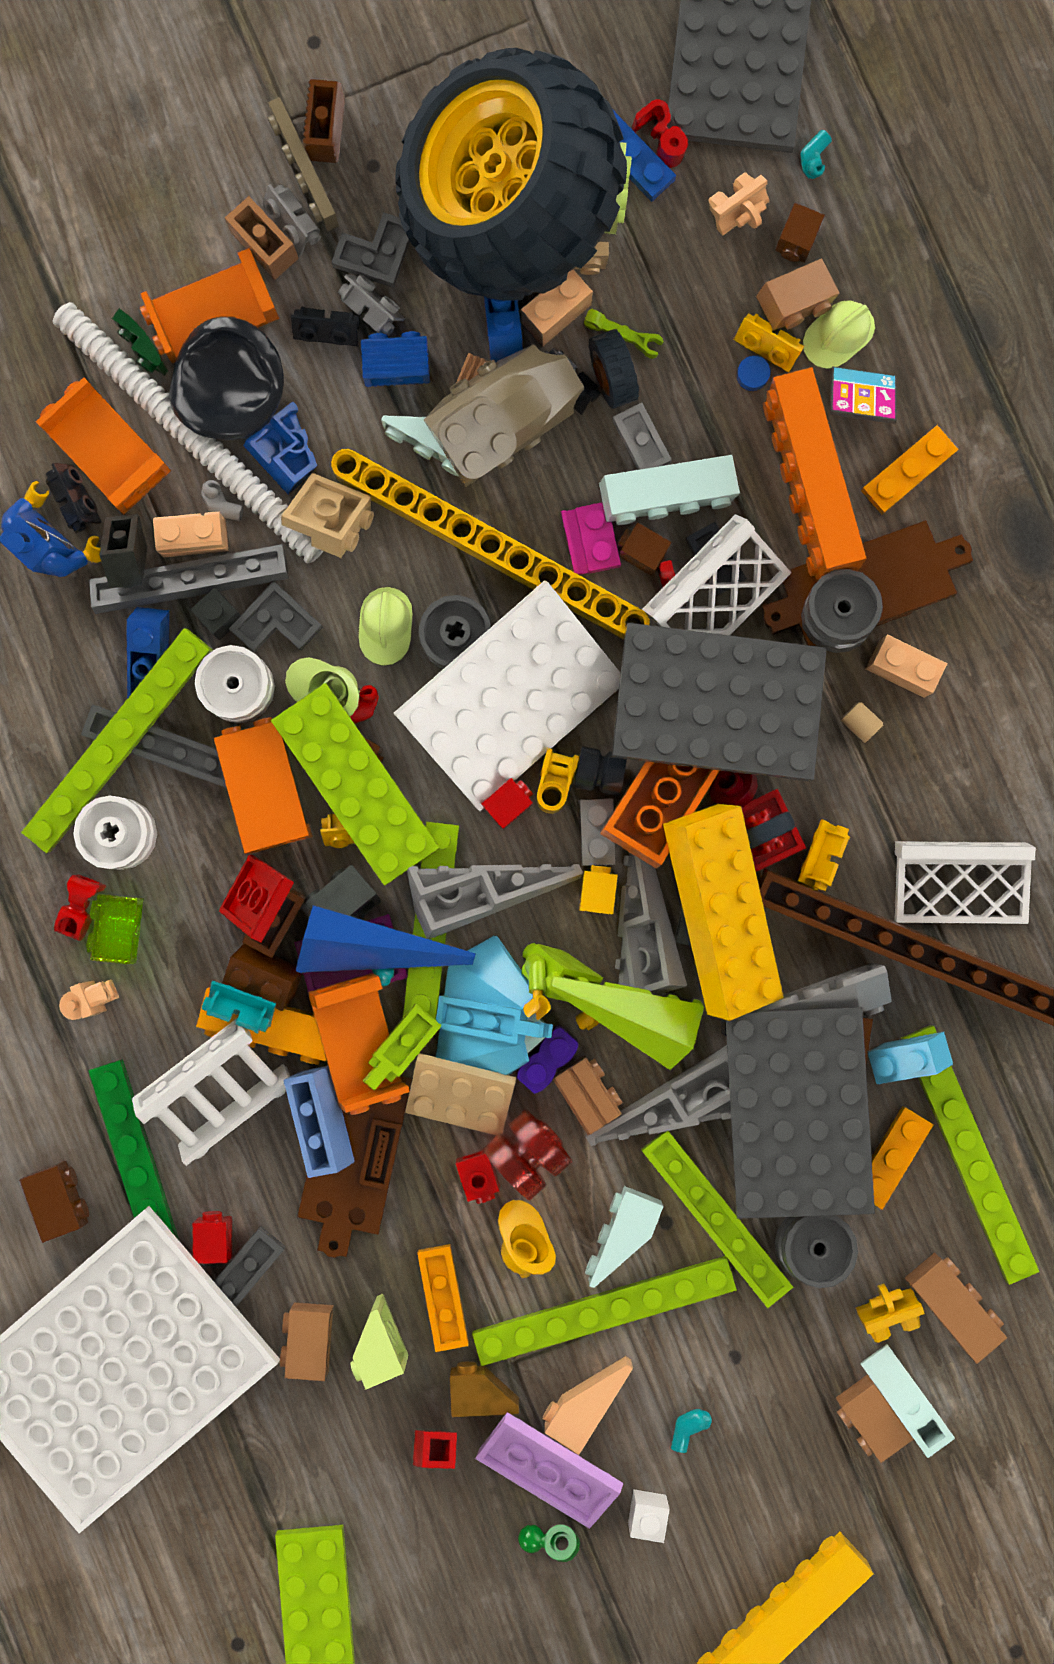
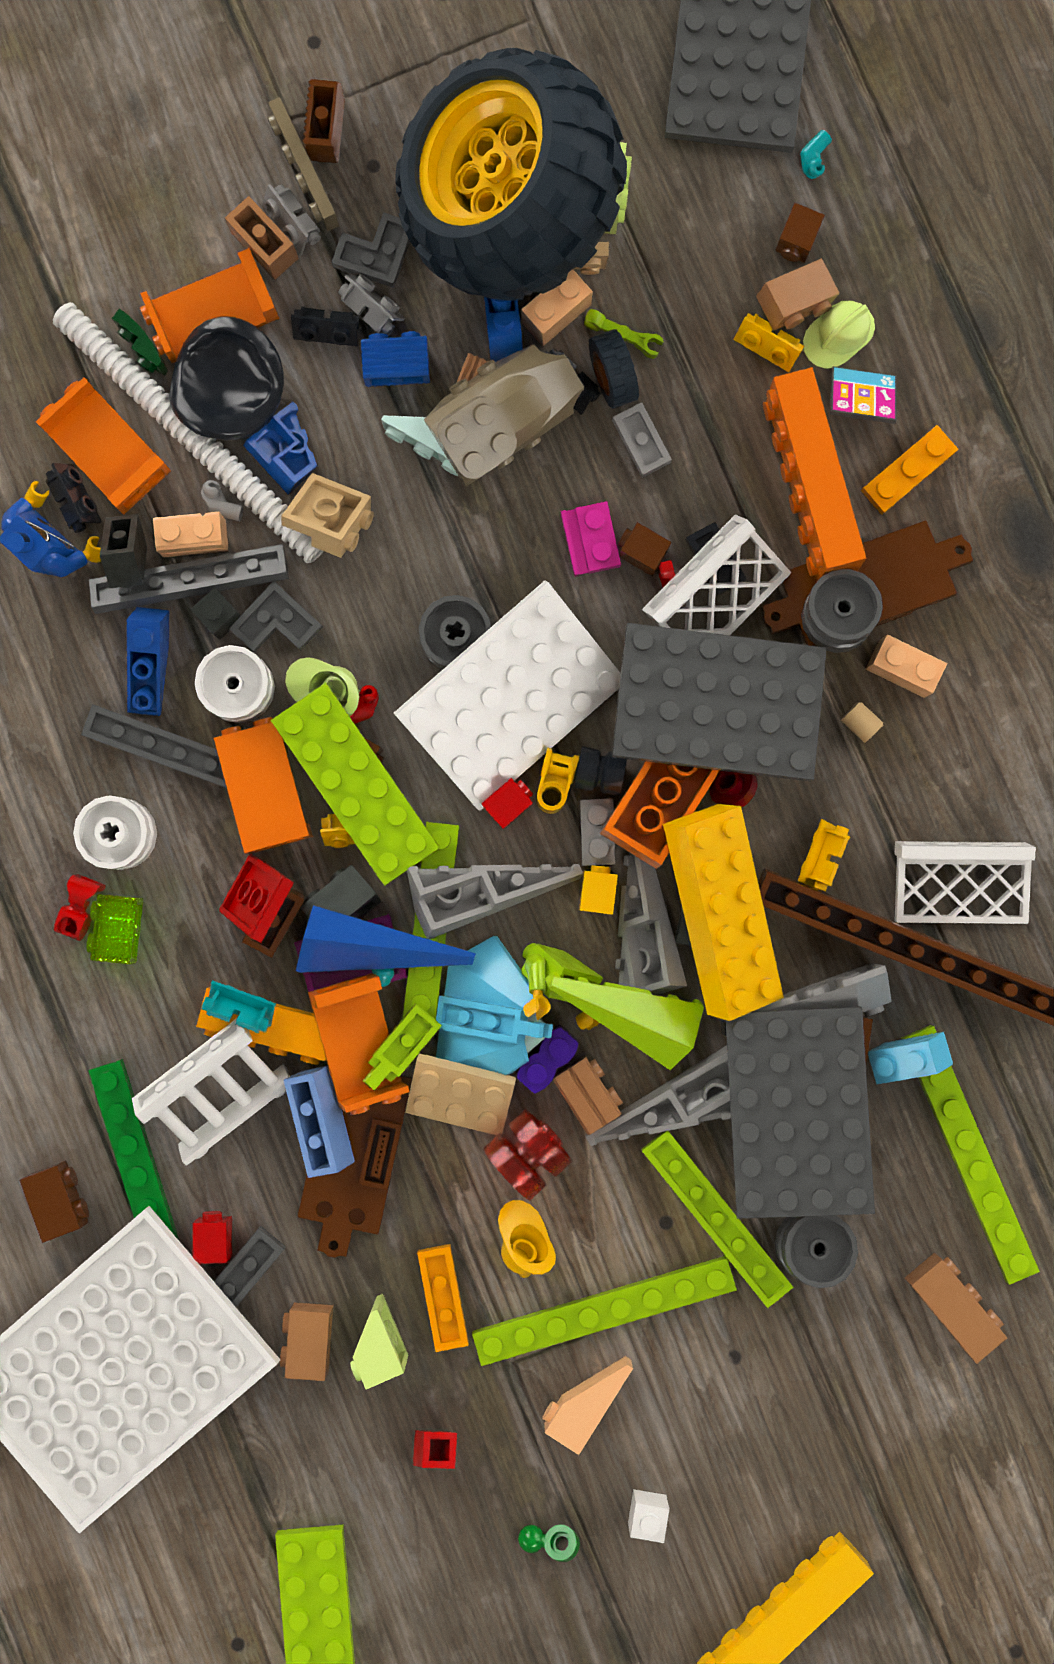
lime plate [21,628,213,853] -> none
light nougat hips [59,980,119,1020] -> none
reddish brown brick [222,944,303,1011] -> none
yellow beam [331,449,650,640] -> none
yellowish green piece [359,587,413,665] -> none
pearl gold slope [450,1361,519,1417] -> none
red brick [455,1148,500,1204] -> none
lavender plate [475,1412,623,1529] -> none
light aqua slope [585,1186,663,1288] -> none
light aqua brick [599,455,740,525] -> none
blue plate [612,109,676,202] -> none
red leg [631,99,688,168] -> none
teal arm [671,1409,712,1453] -> none
light nougat hips [709,173,769,235] -> none
blue tile [736,356,770,391] -> none
red plate [742,789,806,872] -> none
medium nougat brick [836,1374,914,1463] -> none
yellow hips [856,1283,925,1343] -> none
light aqua slope [860,1344,955,1458] -> none
light orange plate [872,1106,934,1210] -> none

